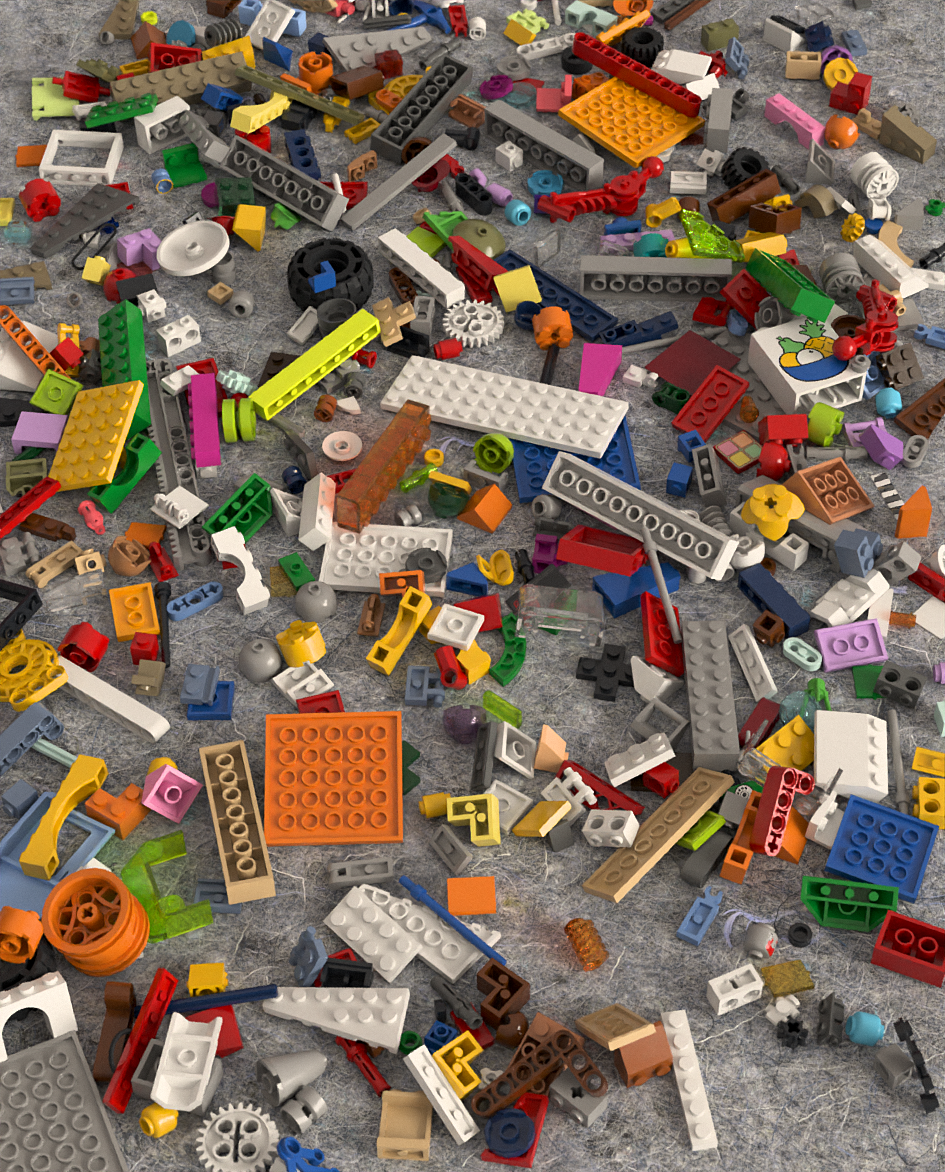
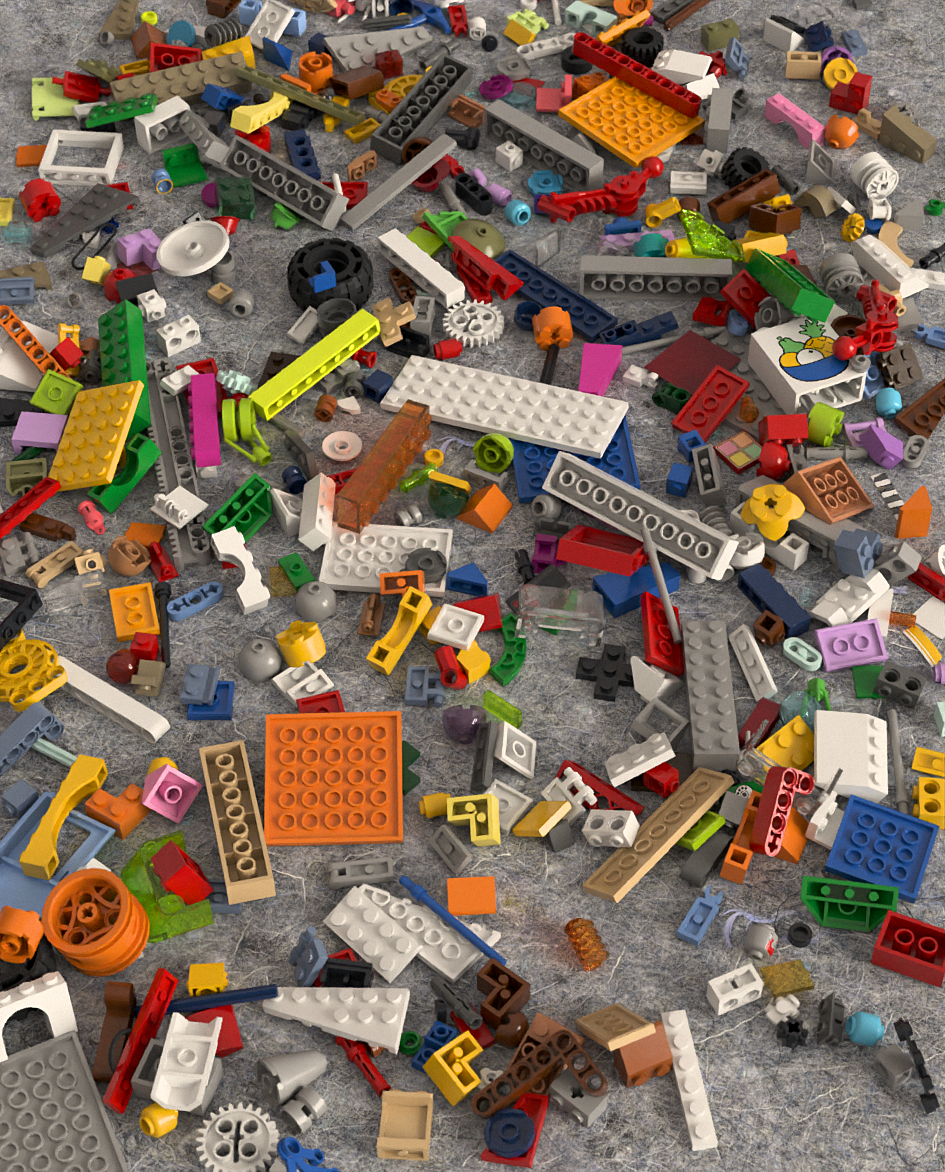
red brick [57,622,110,673] -> none
yellow slope [232,204,266,252] -> none
white plate [403,1045,480,1146] -> none
yellow bracket [476,550,514,586] -> none
light yellow tile [493,265,542,313] -> none
light nougat slope [533,724,569,773] -> none
none -> clear red hair [106,649,139,684]
none -> red brick [150,840,214,909]
none -> lime plant [224,424,272,466]
none -> dark blue brick [363,369,393,404]
none -> black plate [481,35,498,52]
none -> yellow sticker [903,626,942,667]

